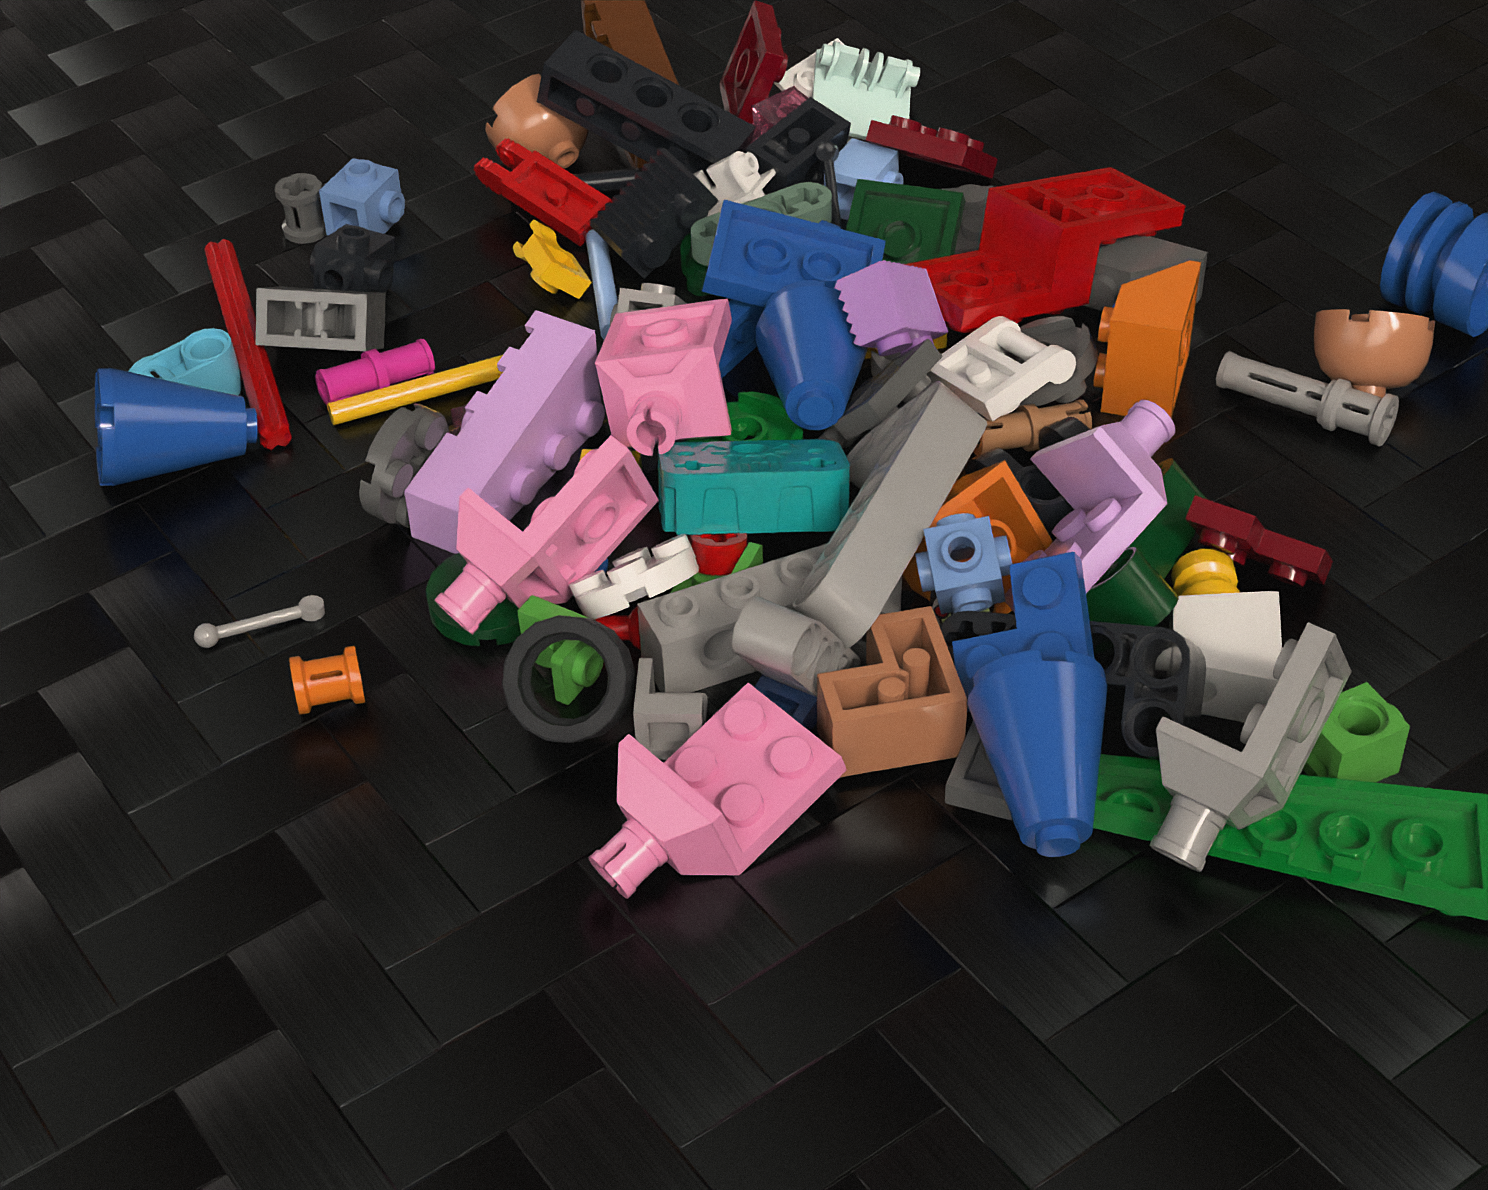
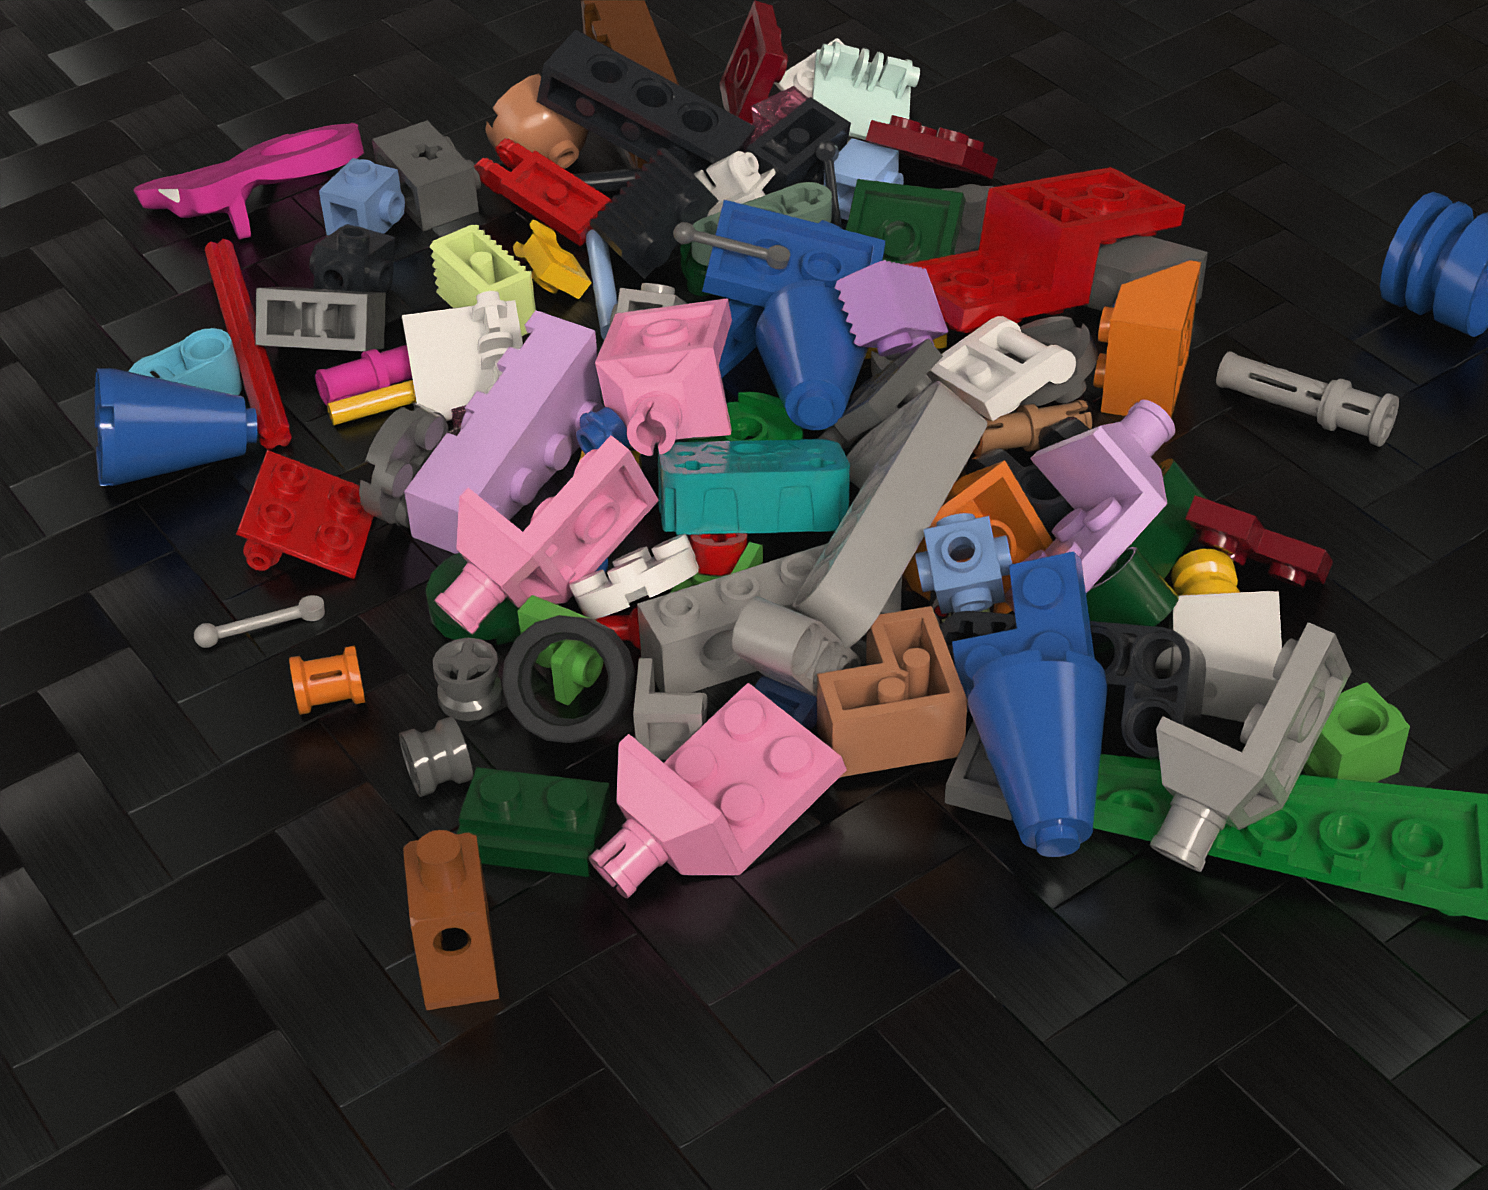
dark grey bush [274,173,327,244] -> none
nougat cylinder [1314,309,1435,398] -> none
none -> dark pink animal [133,123,364,240]
none -> red hinge [236,450,374,579]
none -> dark grey brick [372,120,481,231]
none -> dark grey wheel [399,716,473,797]
none -> white hinge [402,291,523,421]
none -> dark orange torso [403,830,499,1010]
none -> yellowish green brick [430,225,536,336]
none -> dark grey wheel [433,638,503,721]
none -> dark green plate [457,767,611,877]
none -> blue plate [576,407,631,455]
none -> dark grey hinge [673,222,790,269]

